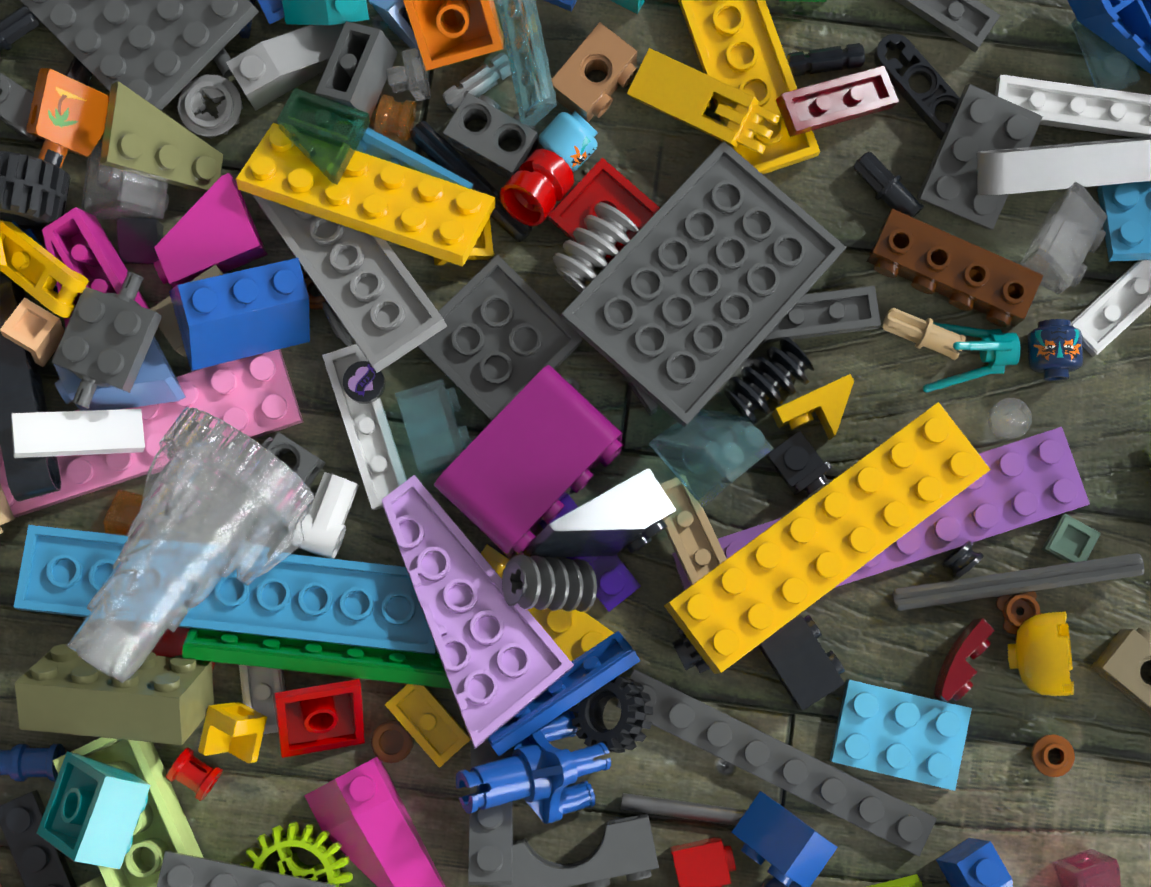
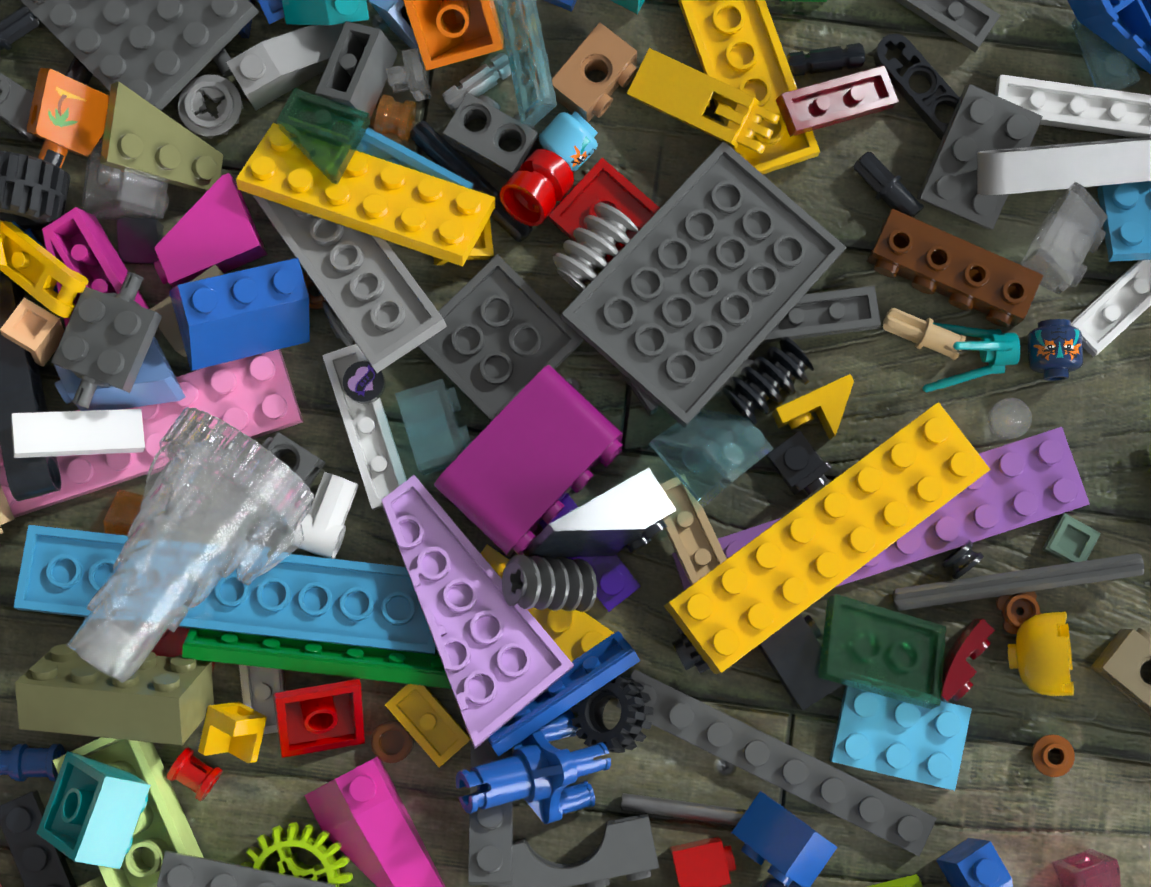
none -> clear green plate [819,594,946,709]

